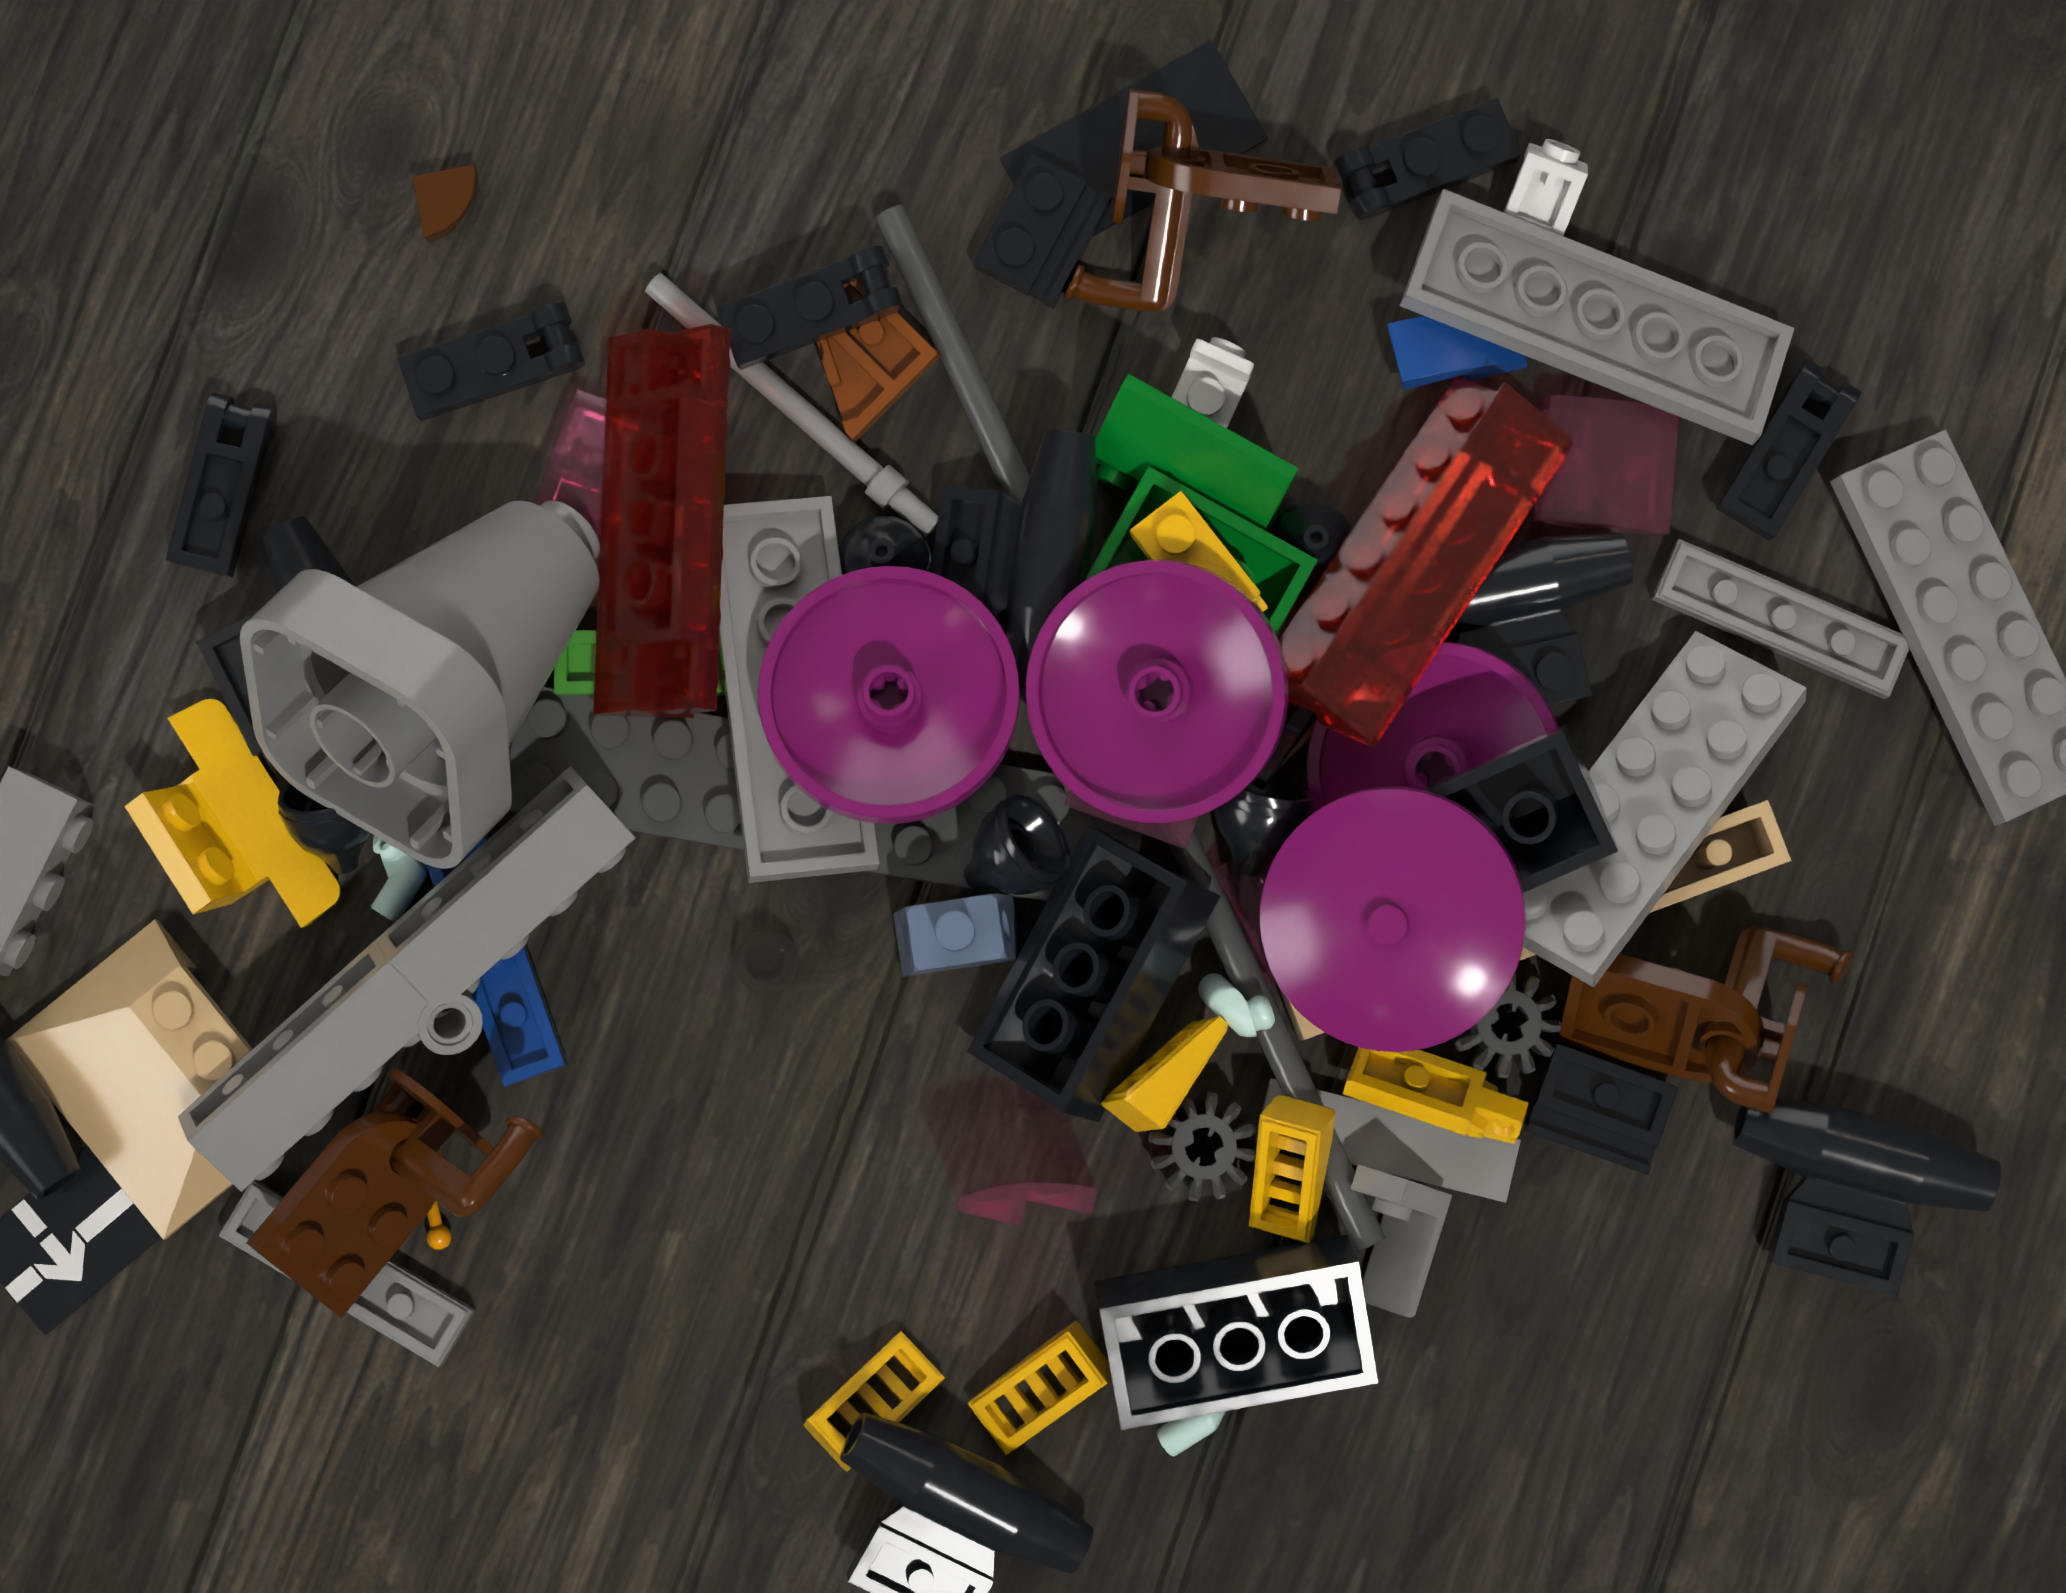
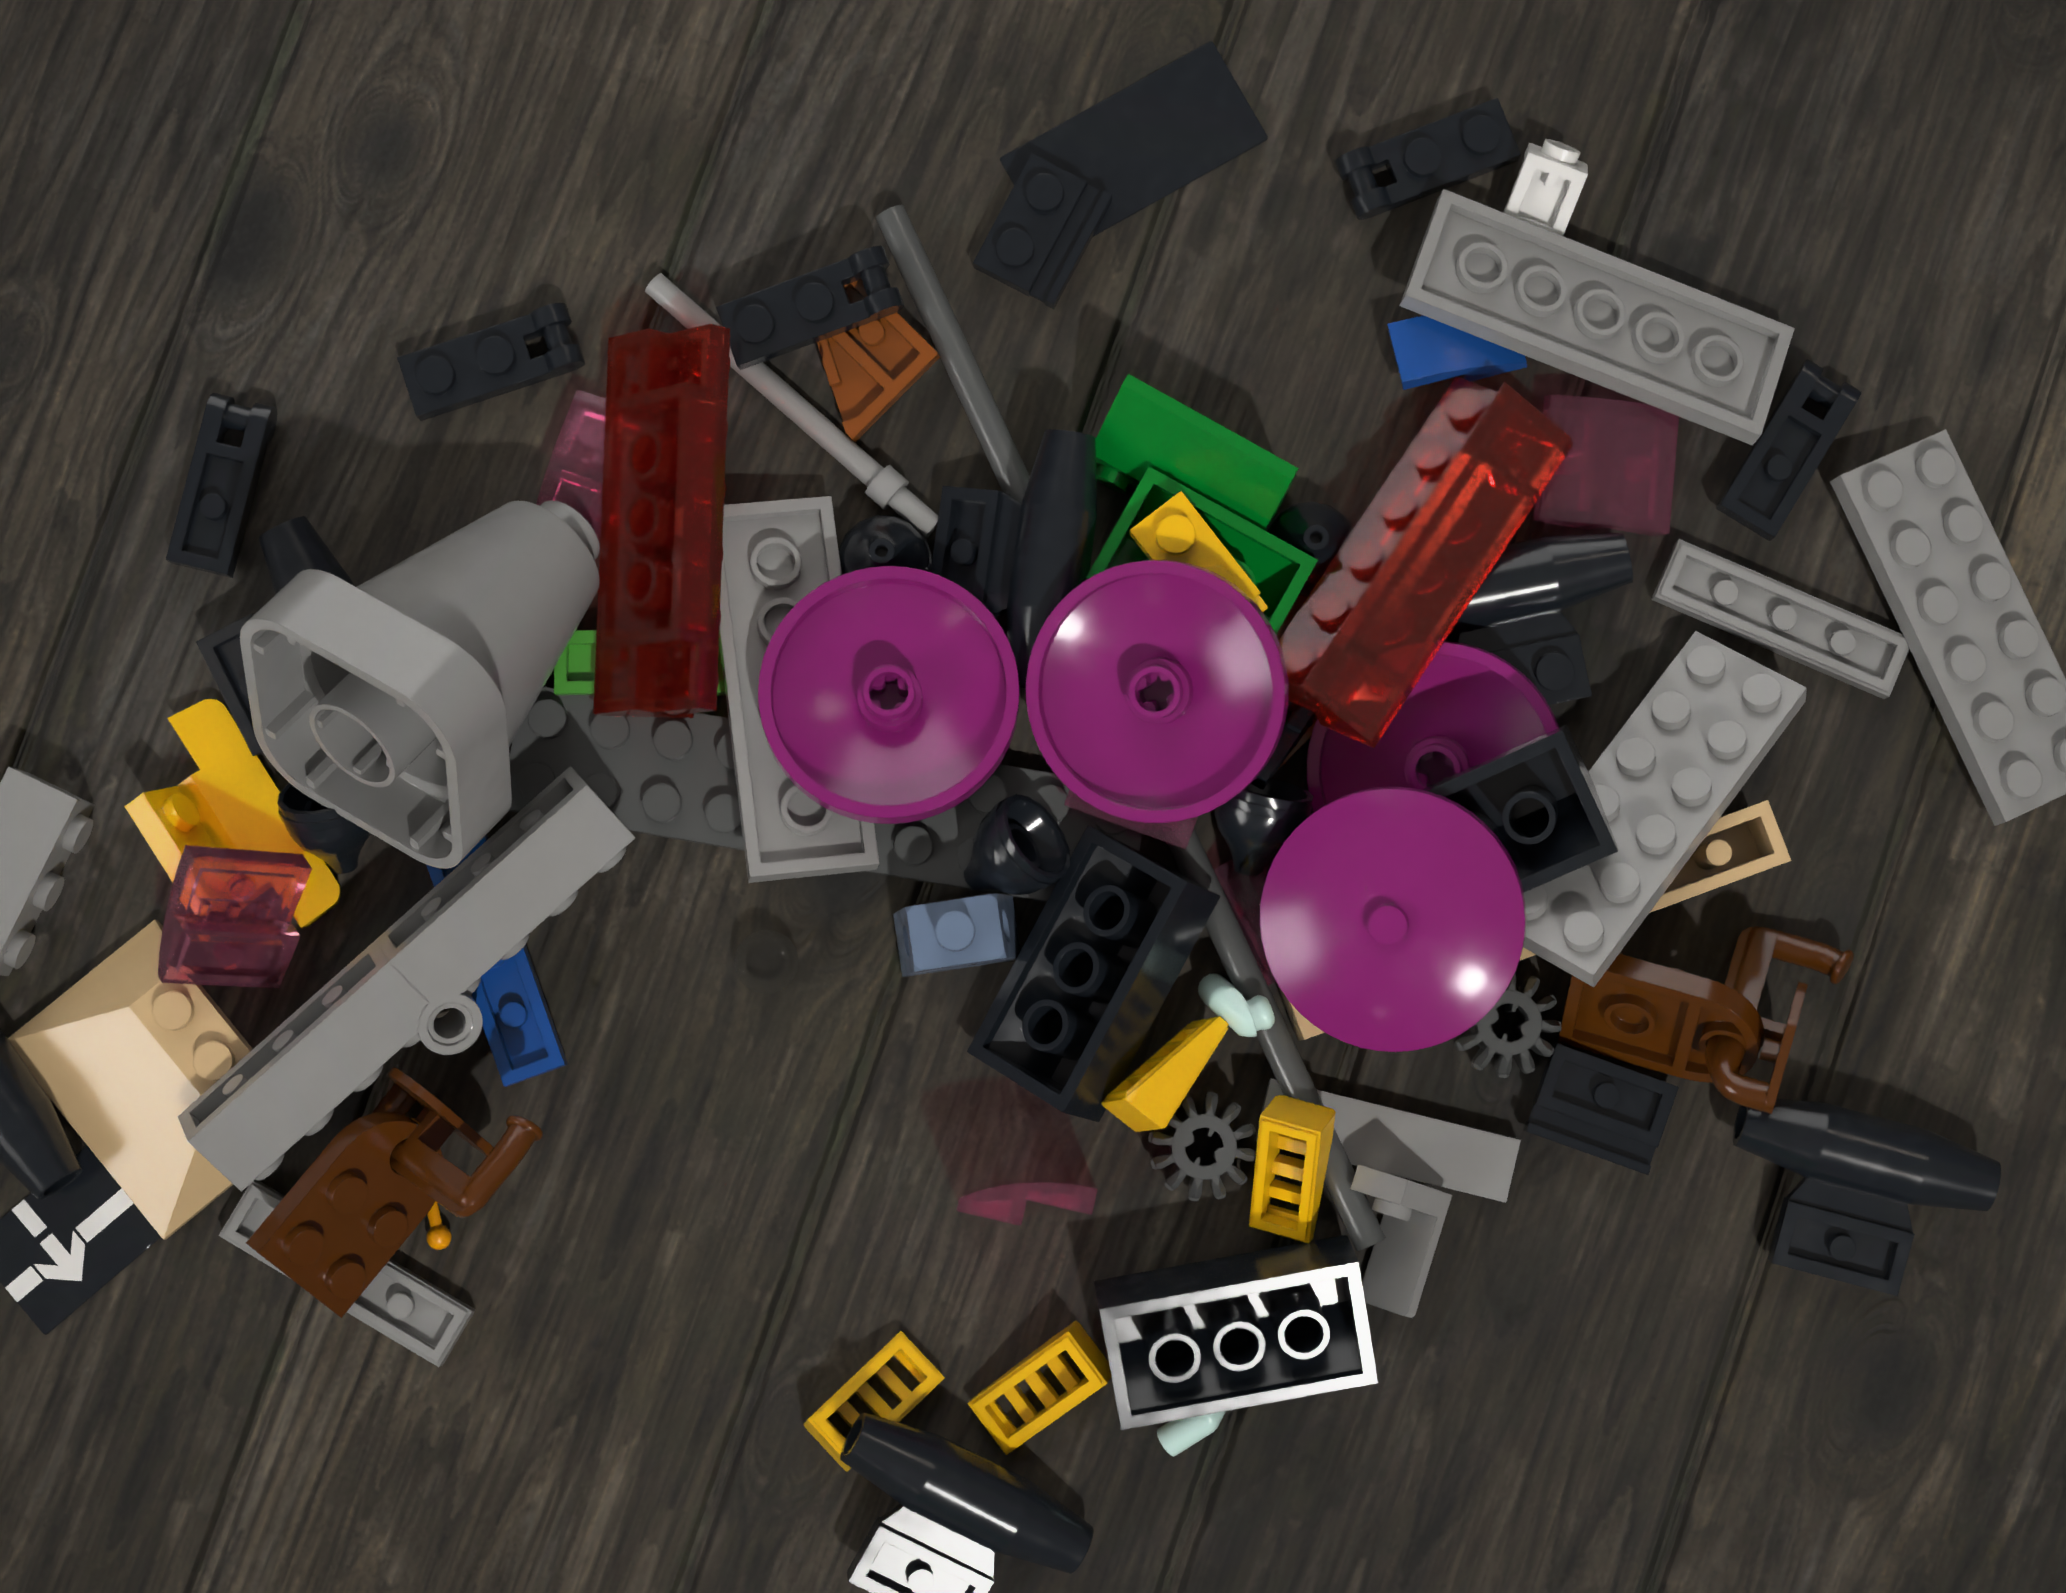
light aqua arm [371,836,427,922] -> none
reddish brown tile [412,164,478,242] -> none
reddish brown plate [1063,88,1341,312] -> none
white bracket [1171,337,1254,428] -> none
yellow hinge [1343,1047,1528,1144] -> none
none -> clear pink slope [158,845,312,988]

